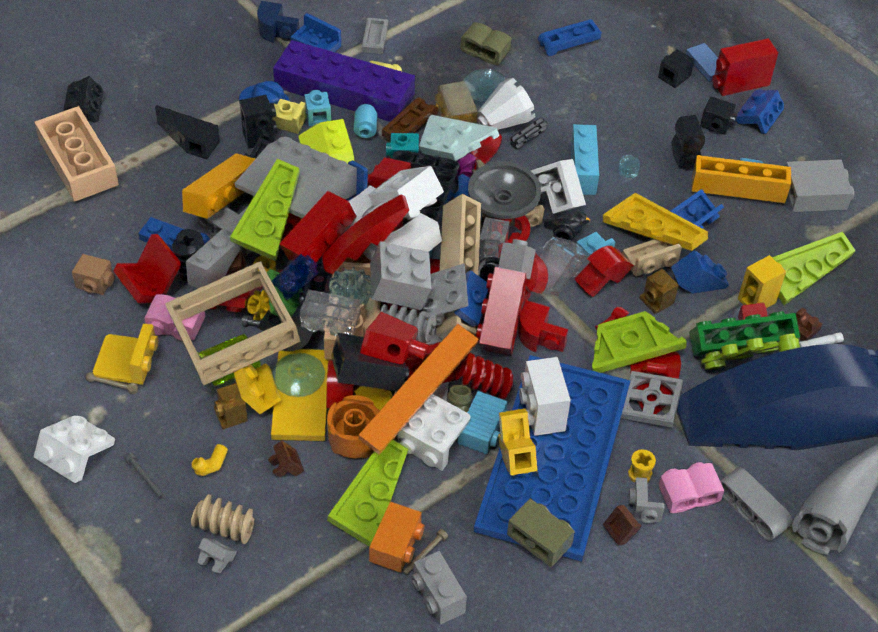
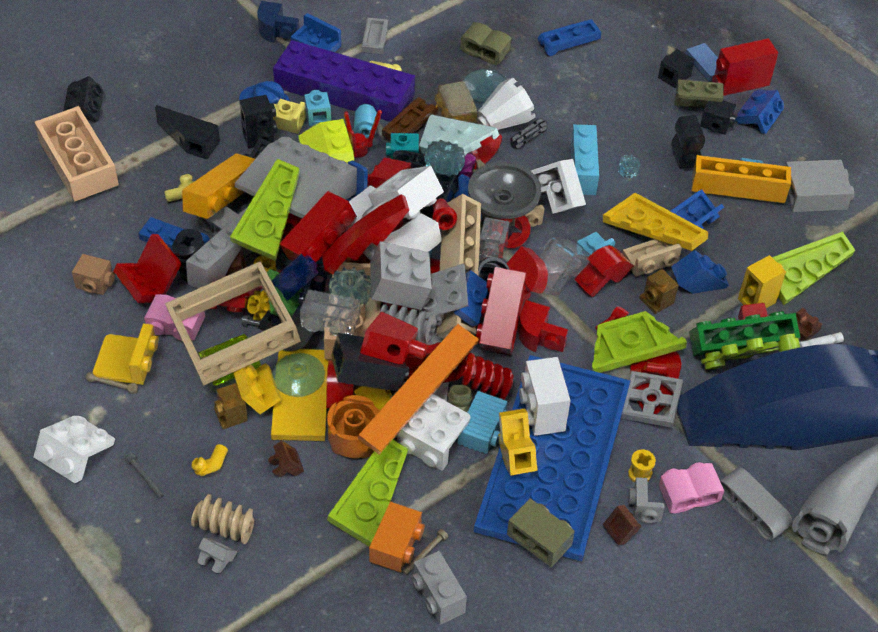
light grey brick [498,239,536,279] -> none
black animal [544,212,590,245] -> none
none -> light yellow arm [164,174,194,202]
none -> red plant [344,110,382,158]
none -> clear light blue gear [424,140,465,176]
none -> red cone [432,199,457,230]
none -> olive bracket [674,79,723,108]

